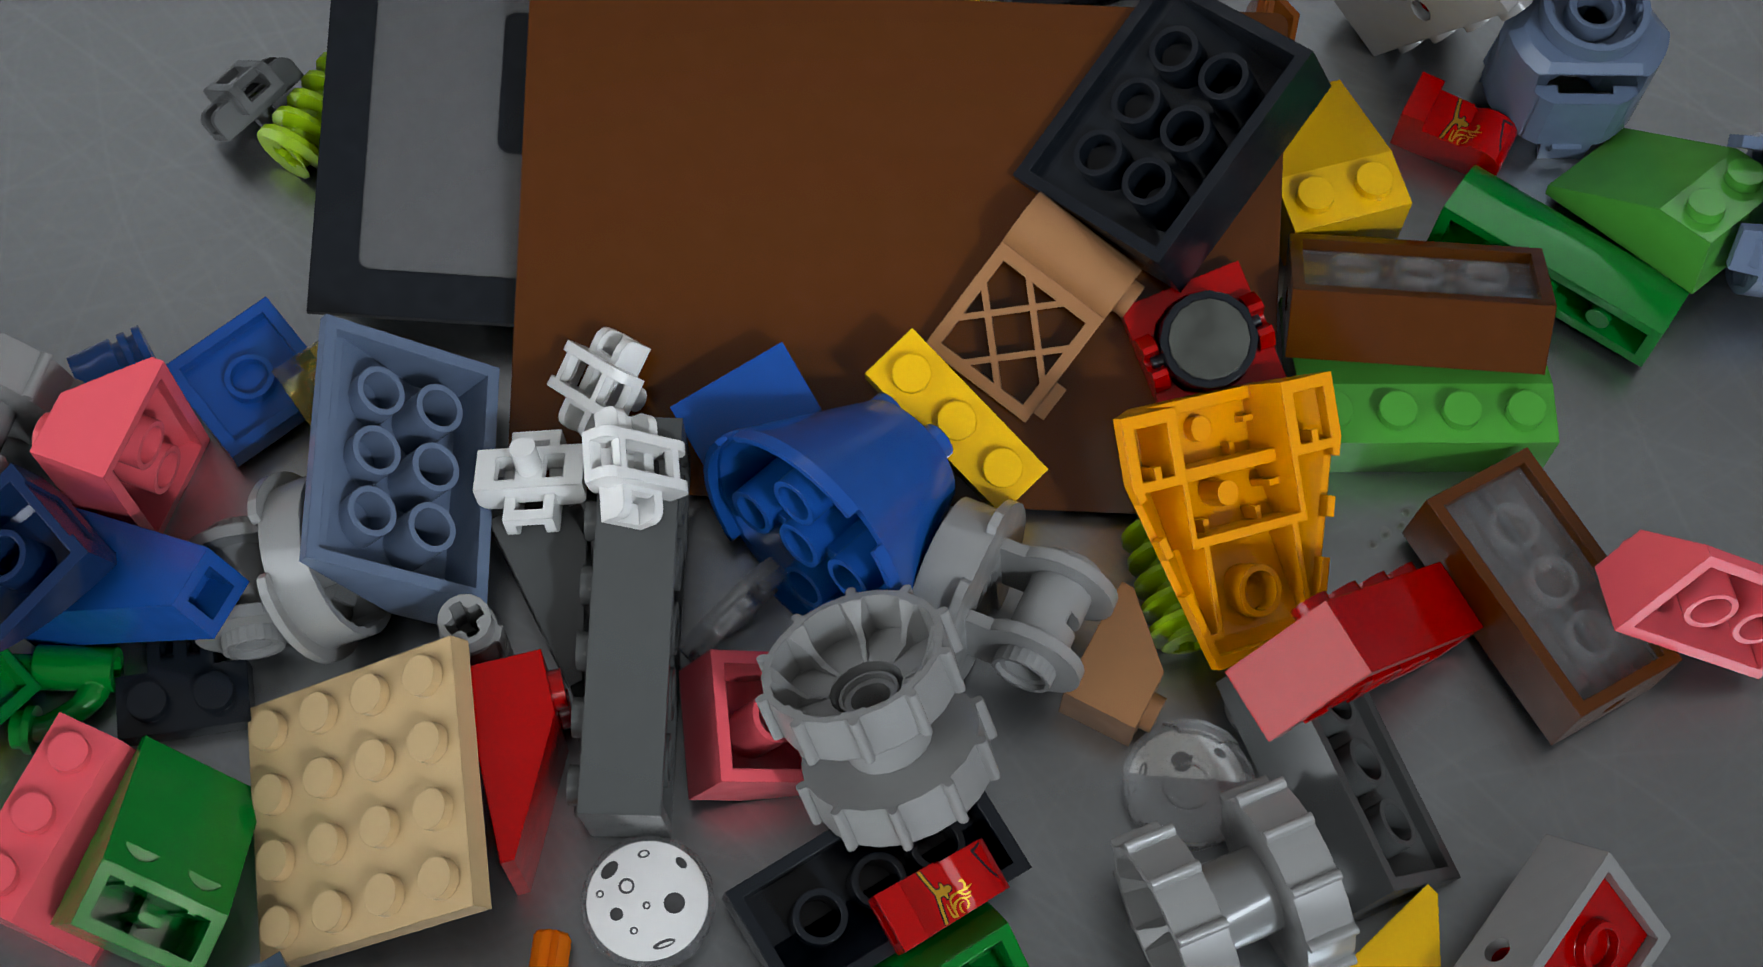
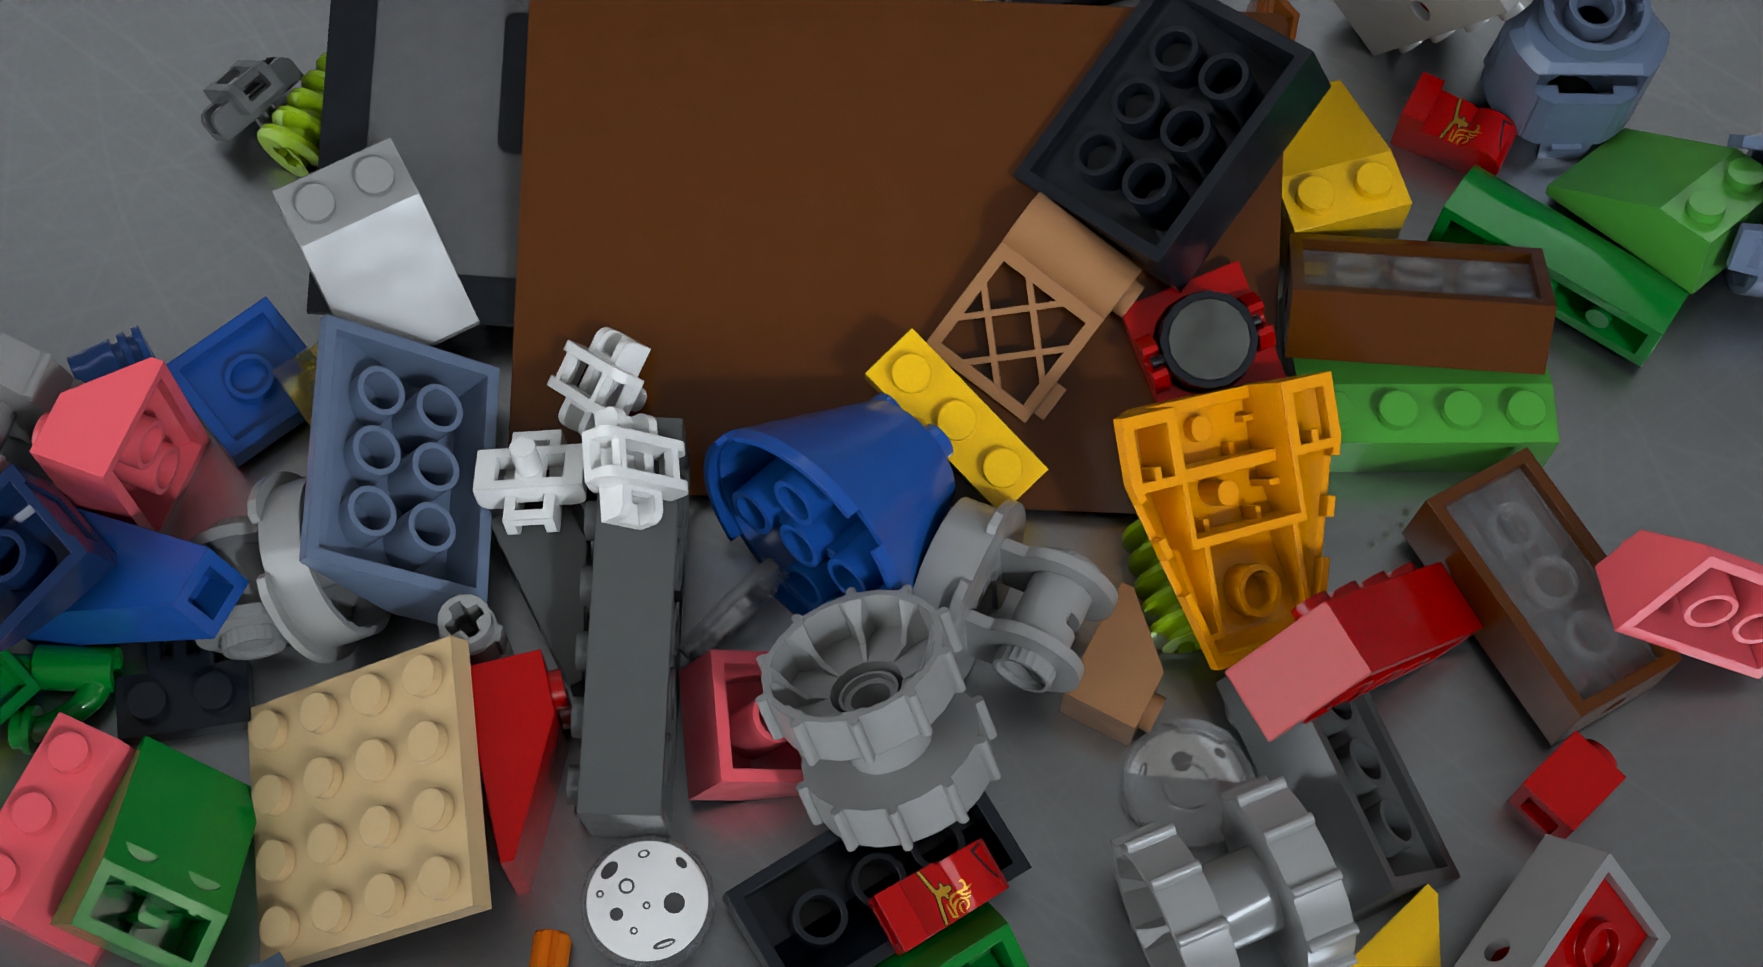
blue brick [670,342,822,465] -> none
none -> light grey slope [272,137,480,347]
none -> red brick [1507,730,1627,839]

